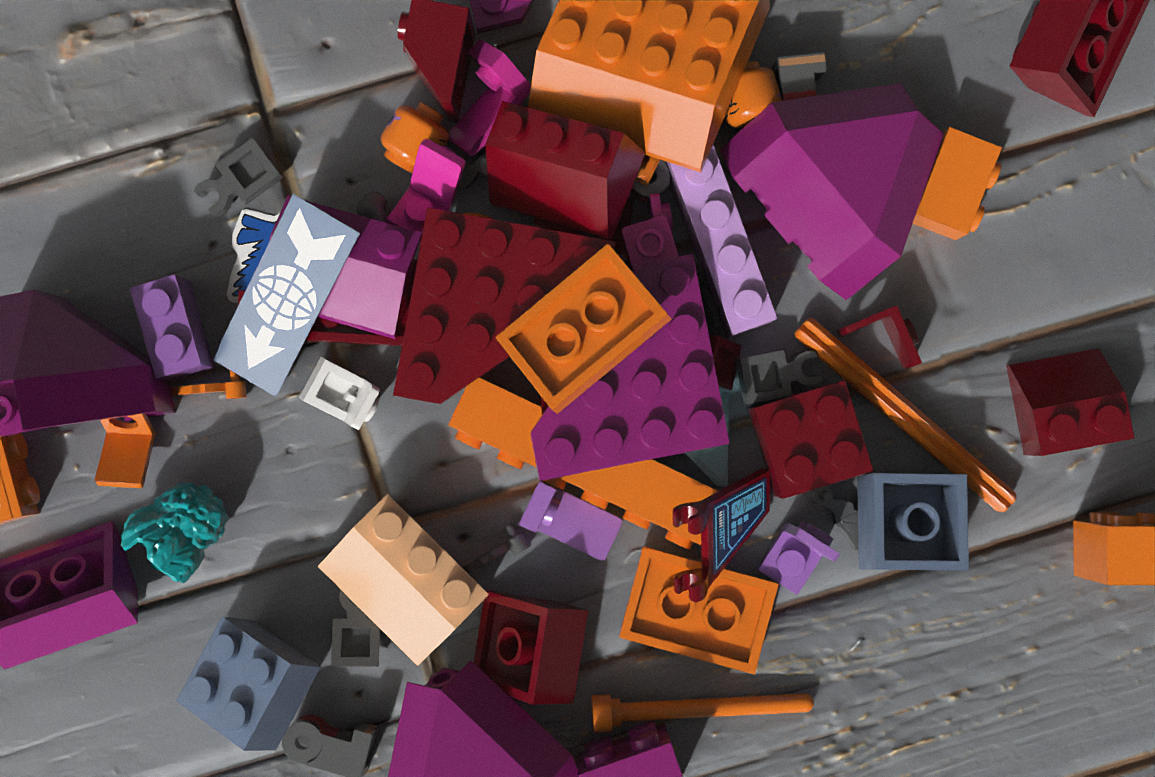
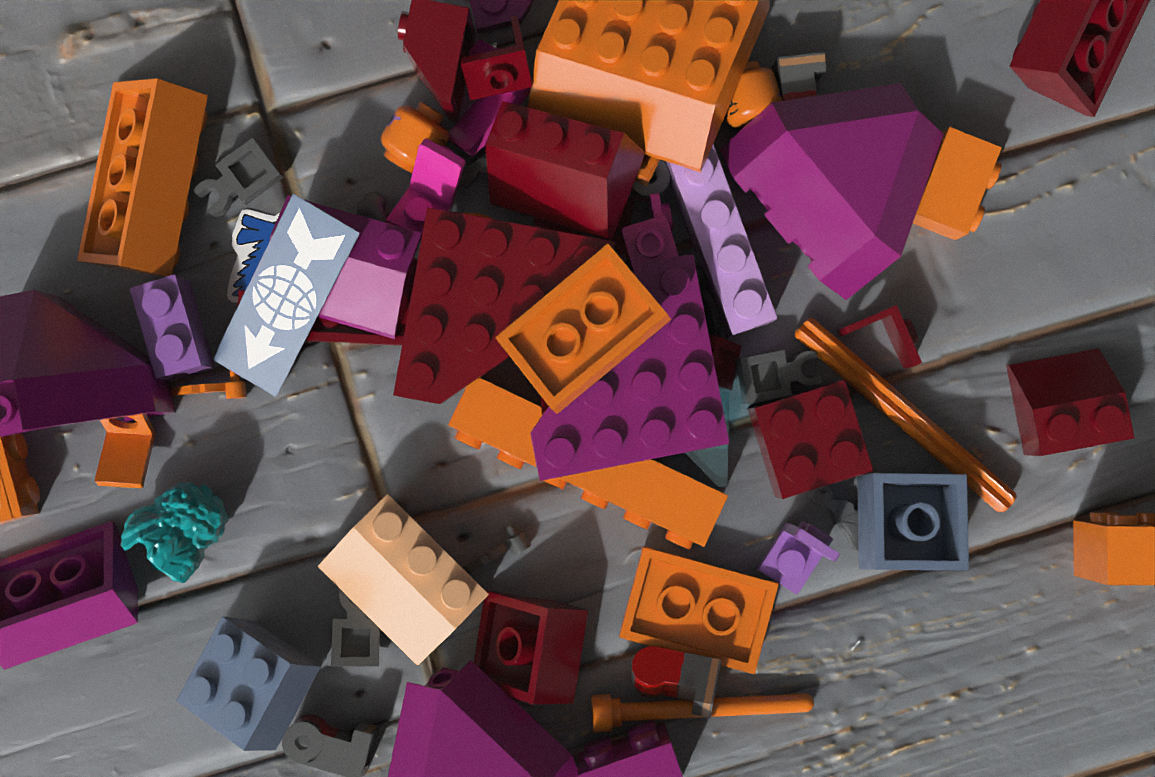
white bracket [299,357,380,430] -> none
medium lavender bracket [518,481,622,561] -> none
flag [673,468,770,602] -> none
none -> orange slope [77,78,208,277]
none -> dark red bracket [460,15,533,100]
none -> leg [631,646,722,718]

